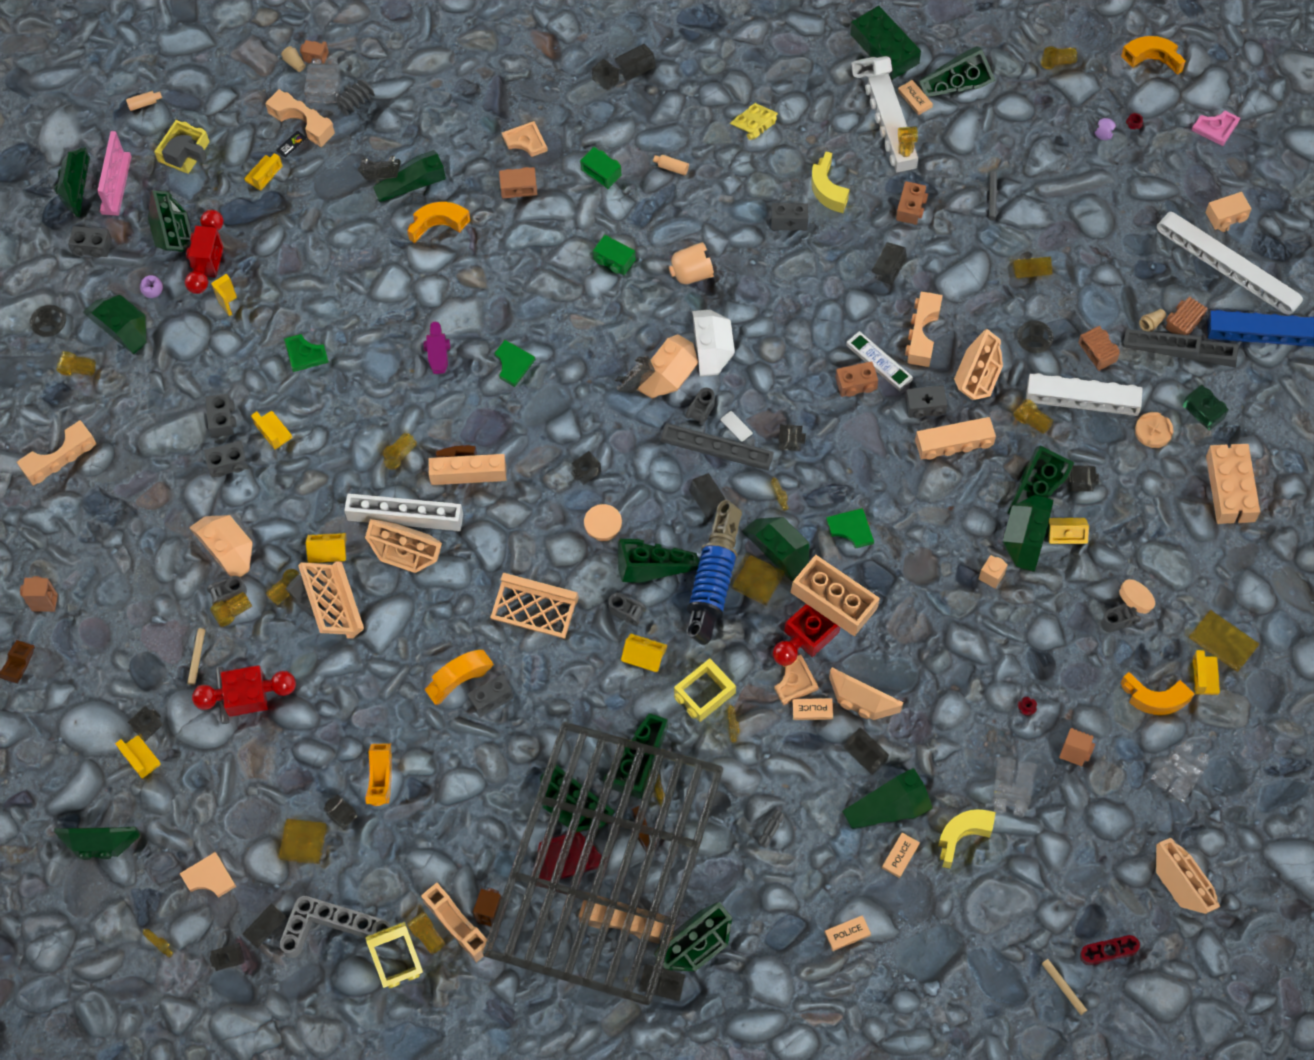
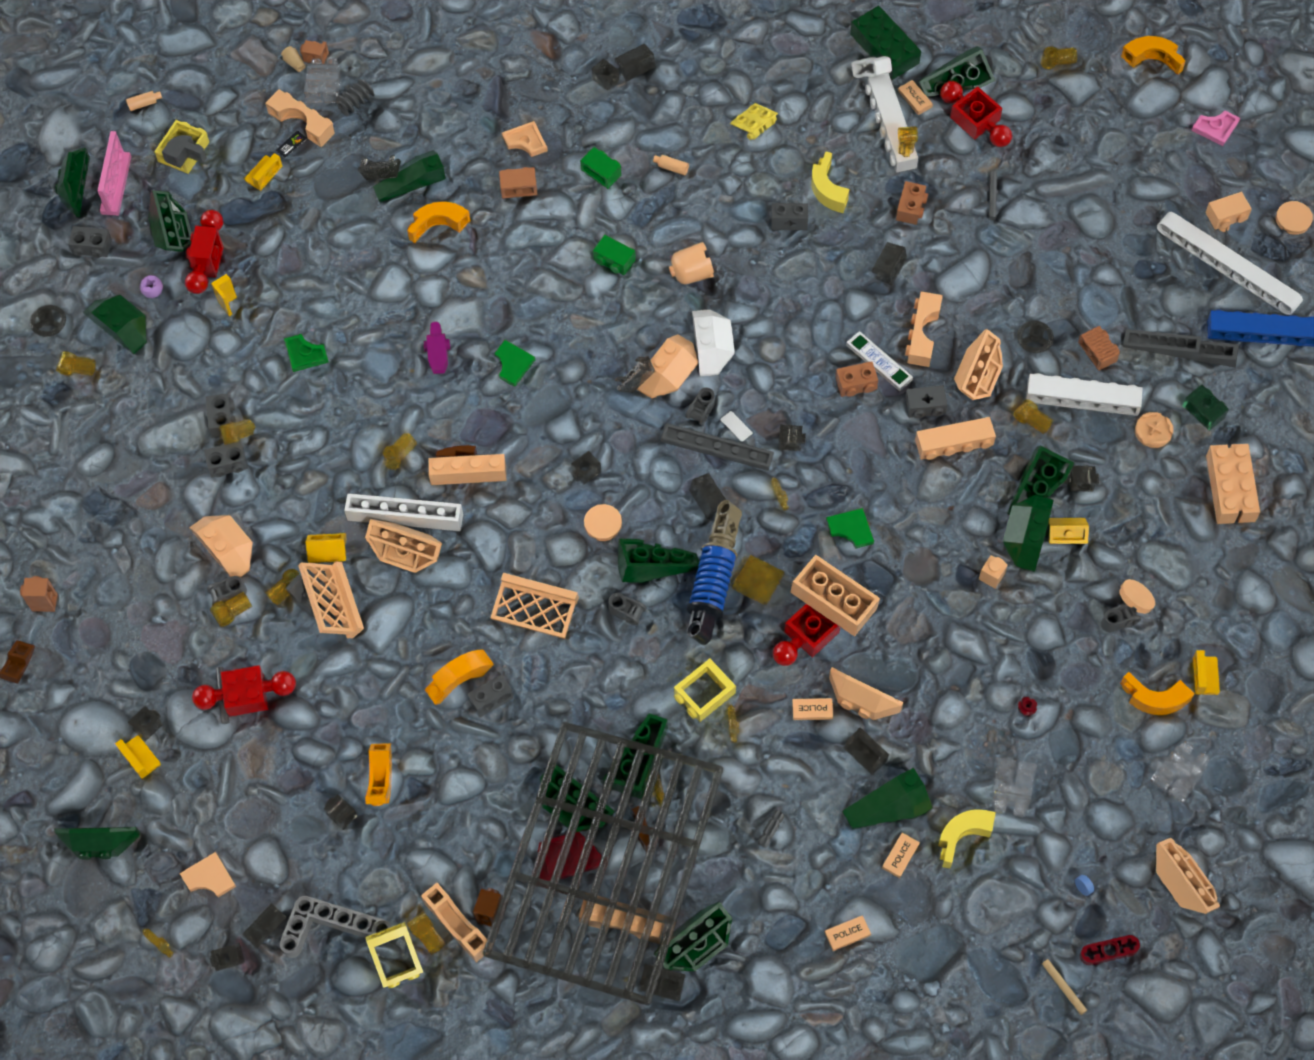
light nougat arch [17,420,96,486] -> none
tan bar [187,628,205,686] -> none
yellow panel [251,411,292,450] -> none
clear yellow plate [279,819,327,864] -> none
yellow panel [621,633,667,672] -> none
dark green wedge [742,517,810,582] -> none
light nougat tile [774,654,819,705] -> none
clear yellow slope [1013,256,1053,278] -> none
nougat brick [1059,728,1095,766] -> none
lavender piece [1095,118,1116,141] -> none
dark red plate [1126,113,1143,130] -> none
tan cone [1139,309,1166,332] -> none
nougat brick [1165,297,1207,335] -> none
clear yellow piece [1188,610,1260,672] -> none
none -> clear yellow piece [219,419,255,445]
none -> red brick [940,81,1012,147]
none -> medium blue tile [1075,875,1094,896]
none -> light nougat tile [1276,201,1313,235]

